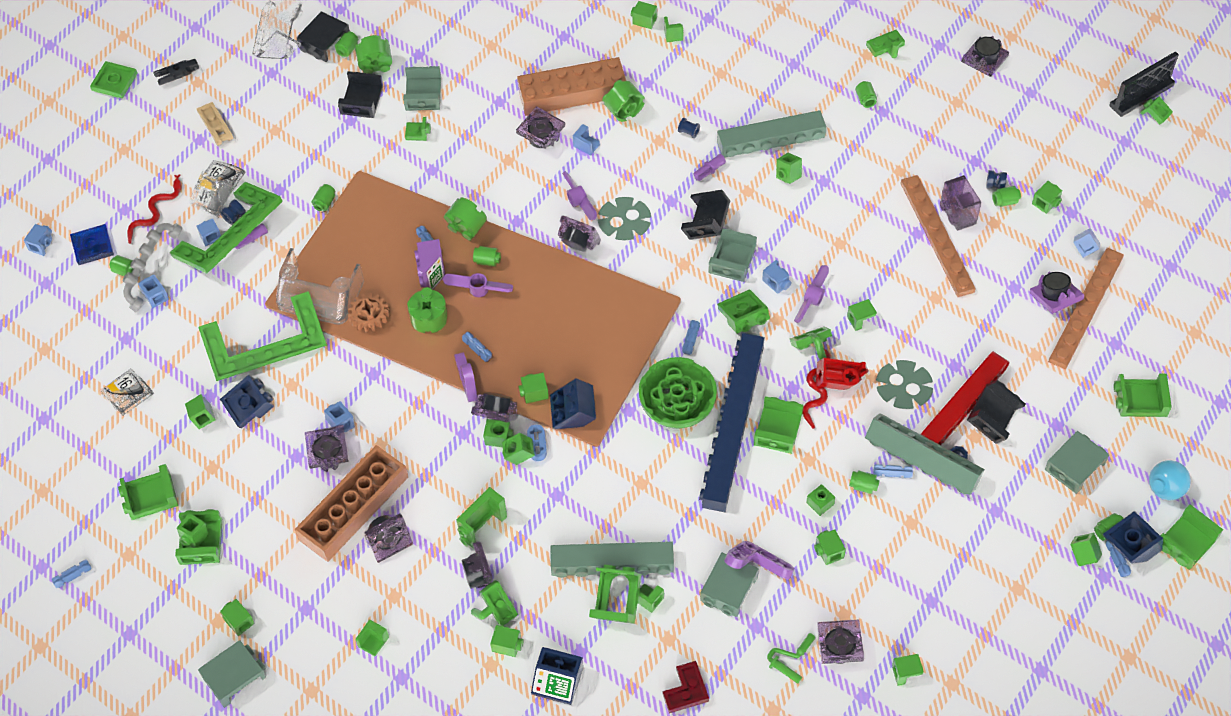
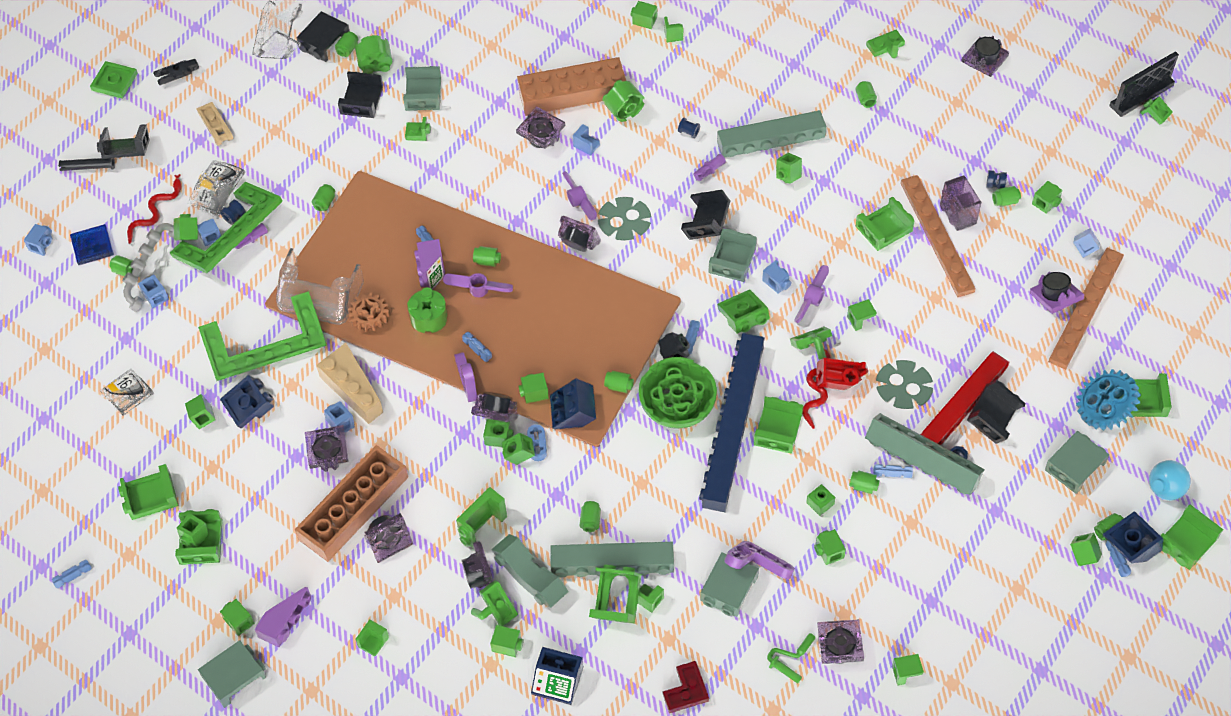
bright green brick [444,197,487,241] -> none
none -> black pin [58,158,115,171]
none -> black panel [97,124,150,159]
none -> bright green brick [173,214,198,241]
none -> medium lavender slope [254,586,311,647]
none -> tan wedge [316,342,383,424]
none -> sand green brick [491,534,569,608]
none -> bright green brick [579,501,601,533]
none -> bright green brick [604,371,634,393]
none -> black brick [658,332,690,359]
none -> bright green panel [855,196,915,251]
none -> dark azure gear [1076,369,1141,431]

